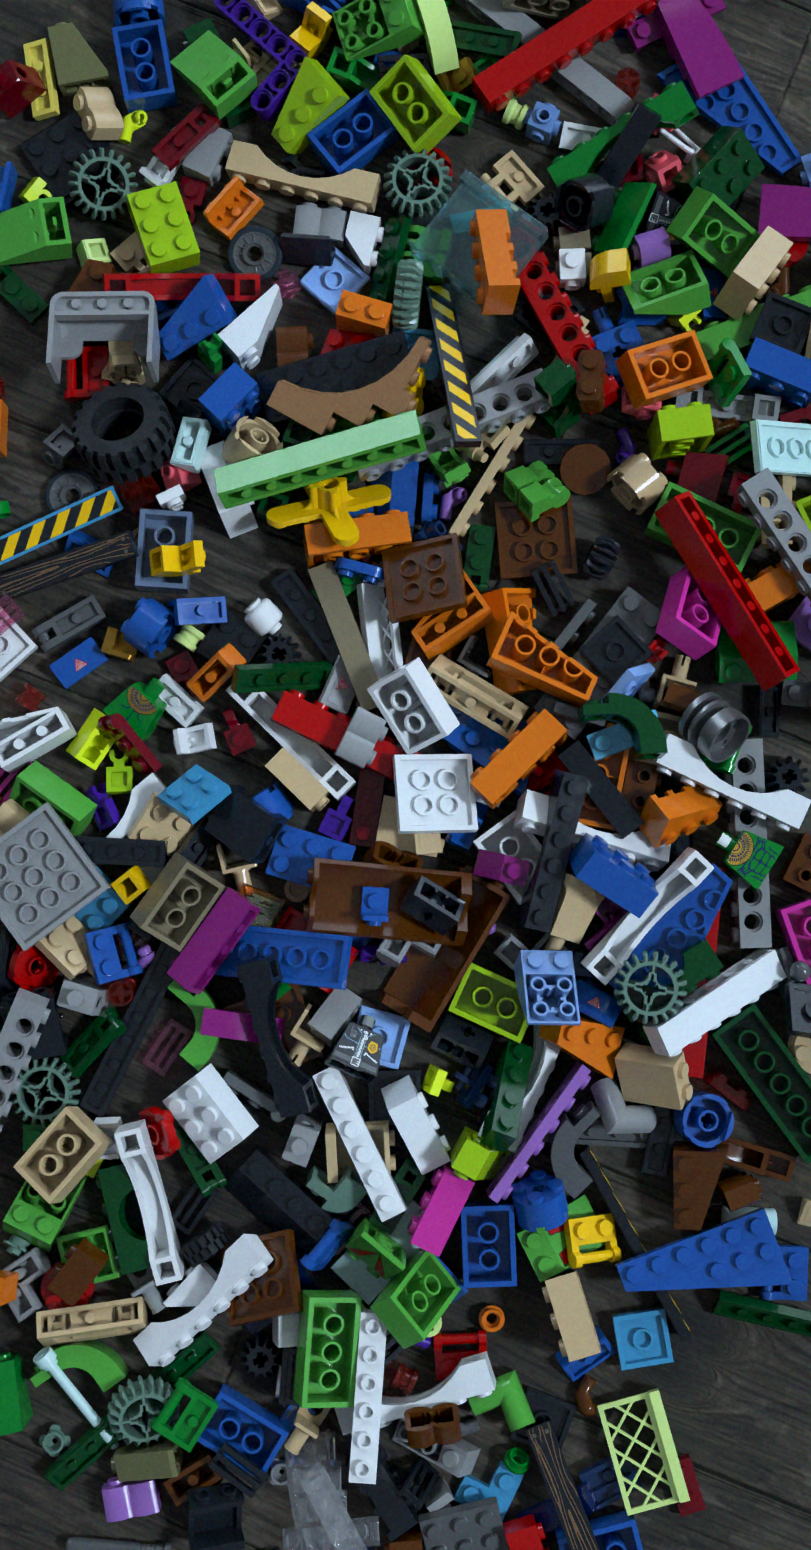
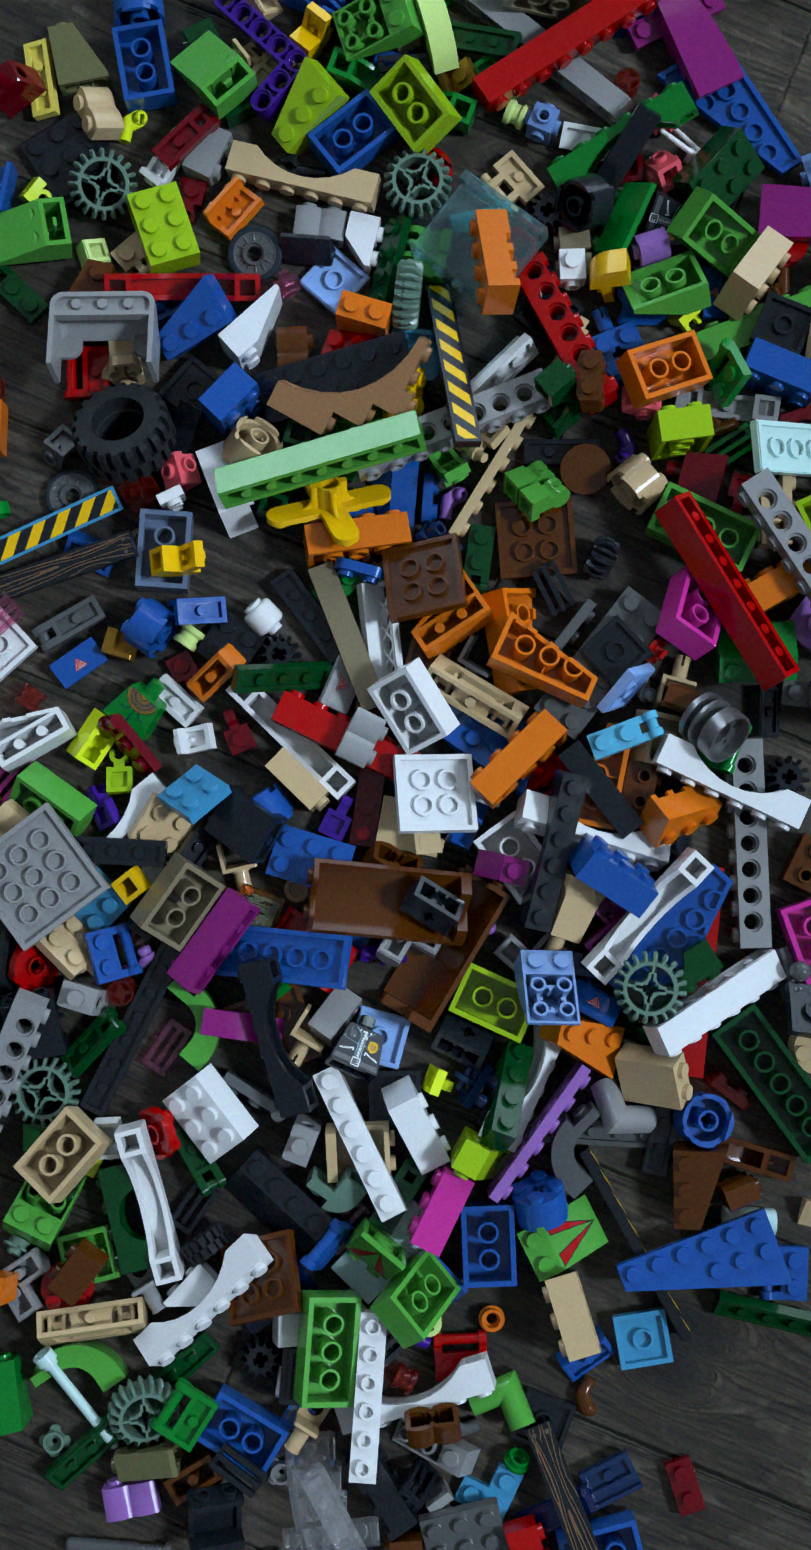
light aqua slope [169,417,212,474] -> none
green plate [197,332,223,375] -> none
blue bracket [359,886,389,926] -> none
dark grey tile [550,702,606,728] -> none
yellow plate [563,1213,622,1269] -> none
dark green arch [577,693,668,760] -> none
yellowish green fence [597,1388,690,1516] -> none
torso [715,830,784,890] -> none

